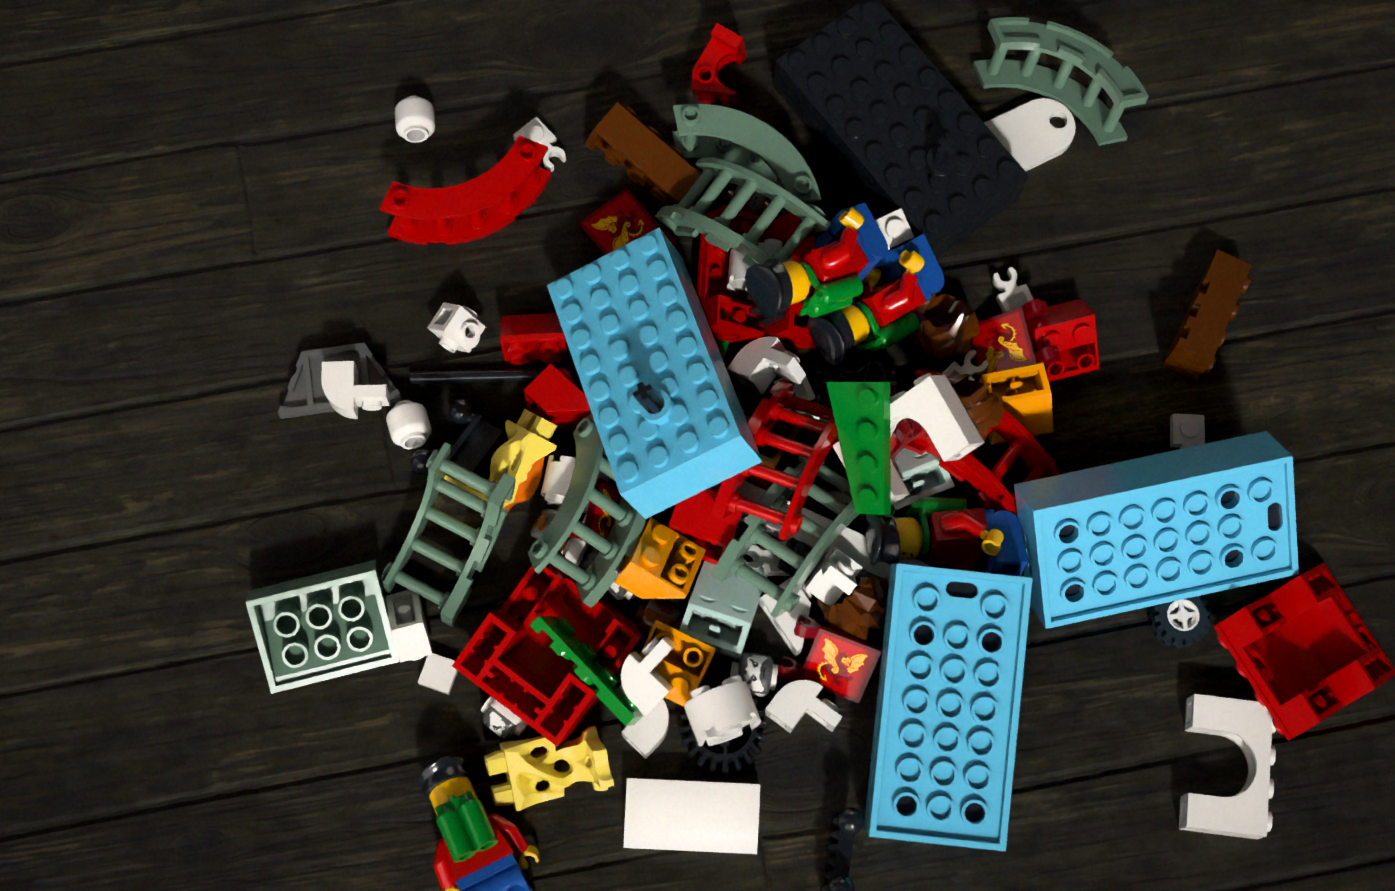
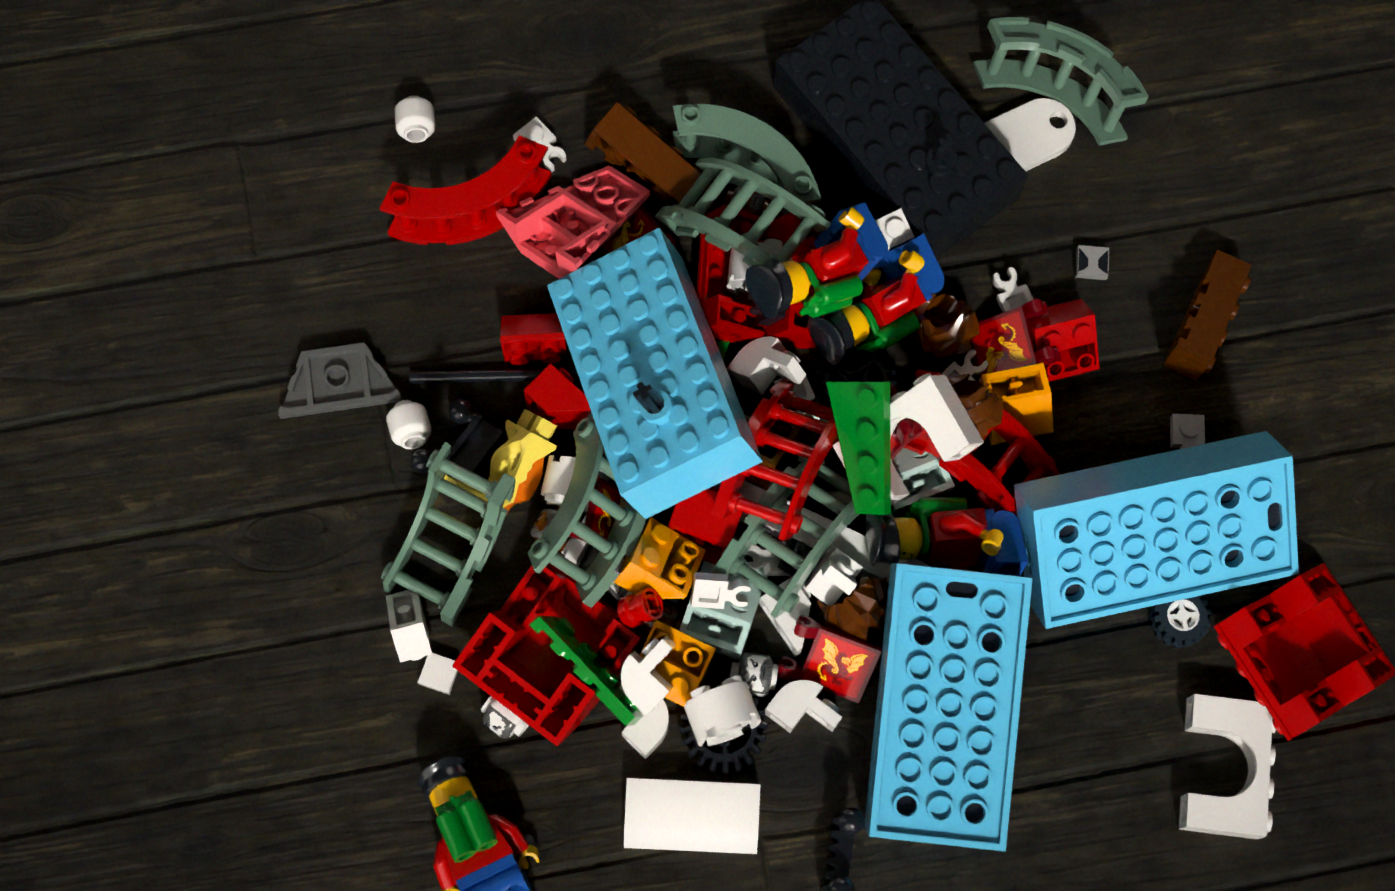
sand green slope [245,560,400,694] -> none
white brick [321,361,390,419] -> none
white brick [427,302,486,353] -> none
light yellow hips [484,725,614,811] -> none
red tile [691,23,747,107] -> none
none -> coral wedge [496,165,650,279]
none -> red wheel [617,588,664,629]
none -> white plate [690,572,751,609]
none -> light grey tile [1075,245,1109,280]

